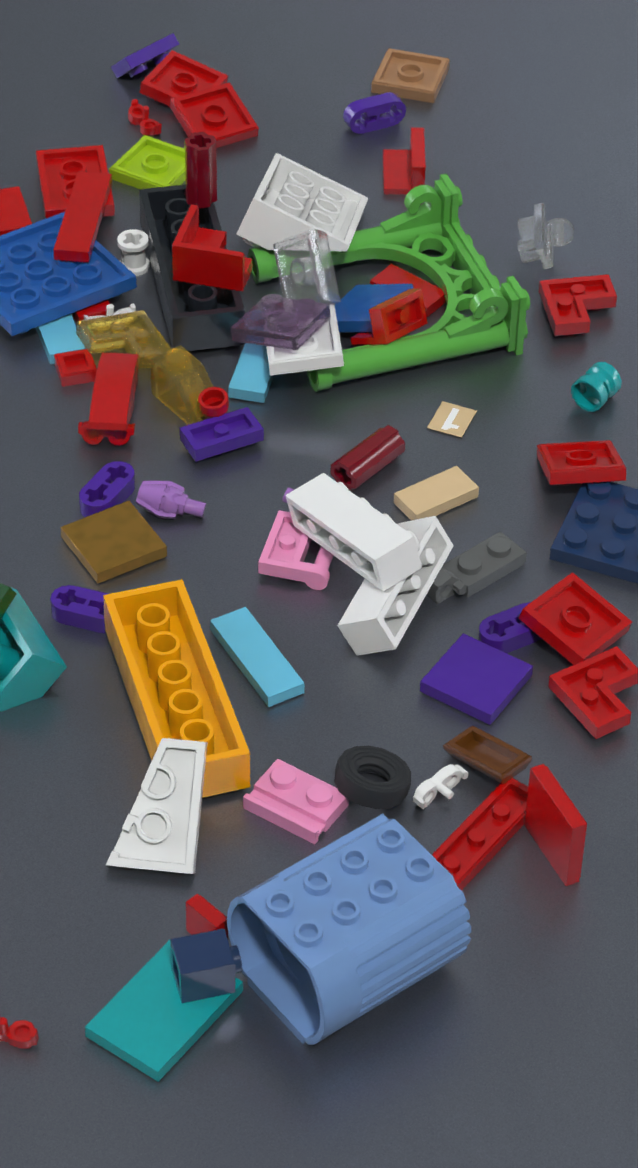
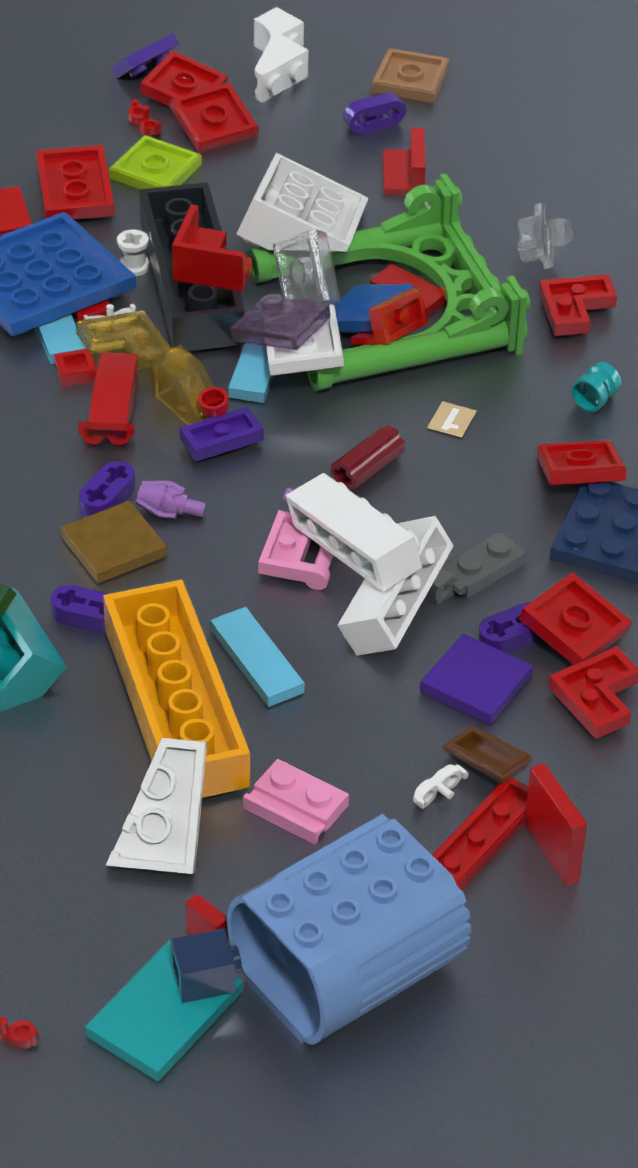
red tile [53,171,112,263] -> none
dark red axle [184,132,217,208] -> none
black tyre [334,746,411,809] -> none
tan tile [394,466,479,520] -> none
none -> white arch [254,7,308,103]

